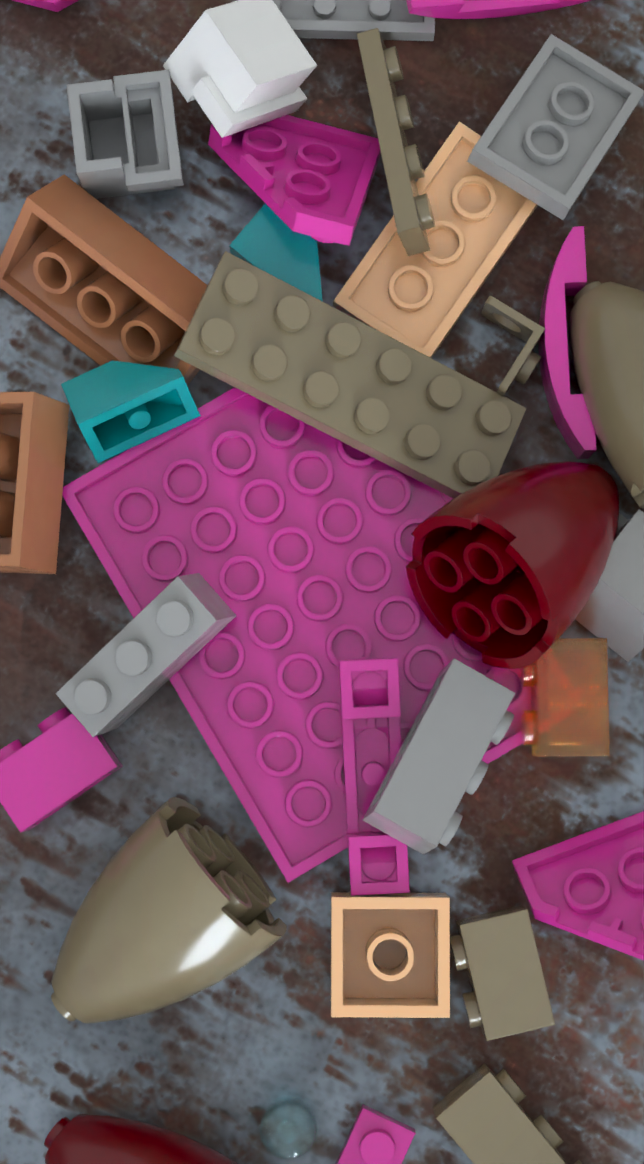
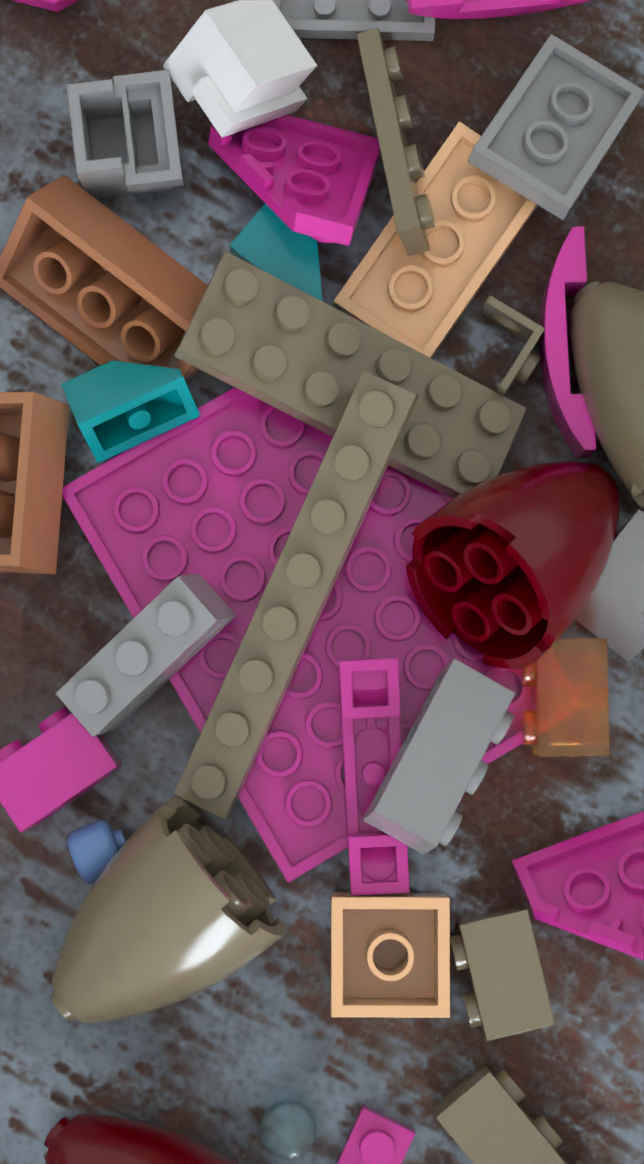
none -> medium blue piece [67,820,127,884]
none -> dark tan plate [173,370,419,820]

